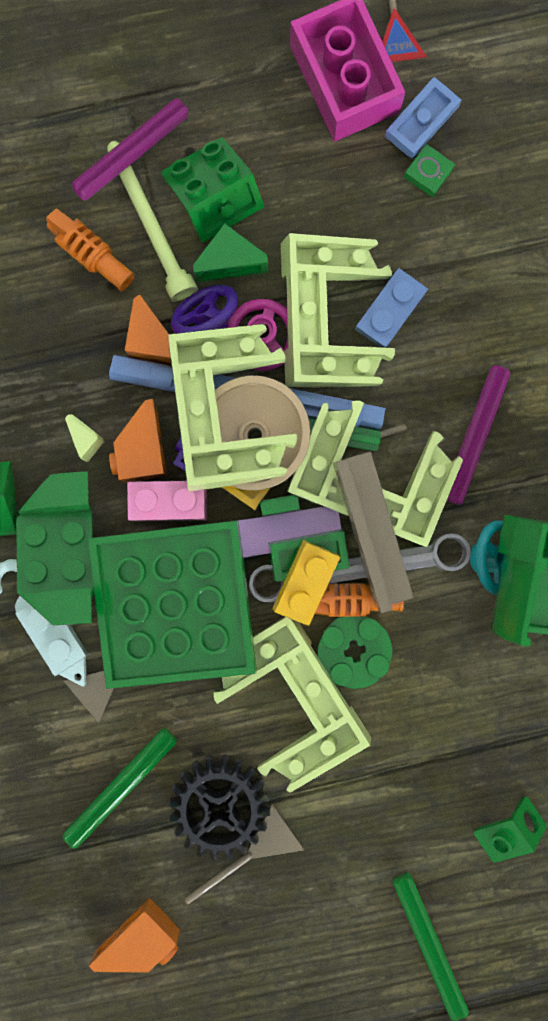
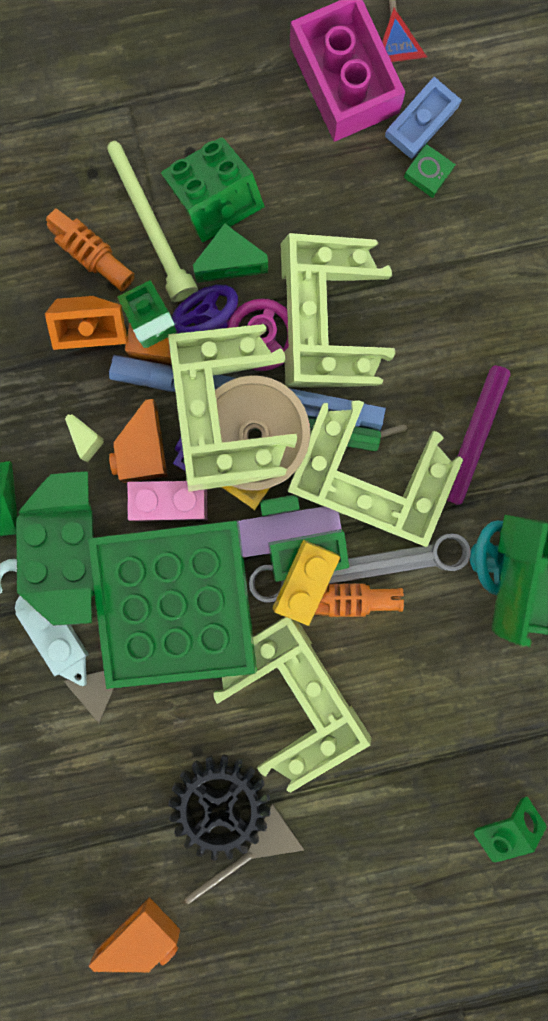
green axle [62,728,177,849] -> none
magenta axle [72,99,188,201] -> none
green plate [317,616,392,689] -> none
dark tan fence [333,451,414,614] -> none
medium blue plate [355,268,428,348] -> none
green axle [393,873,469,1021] -> none
none -> orange slope [45,296,128,350]
none -> green slope [117,280,176,348]

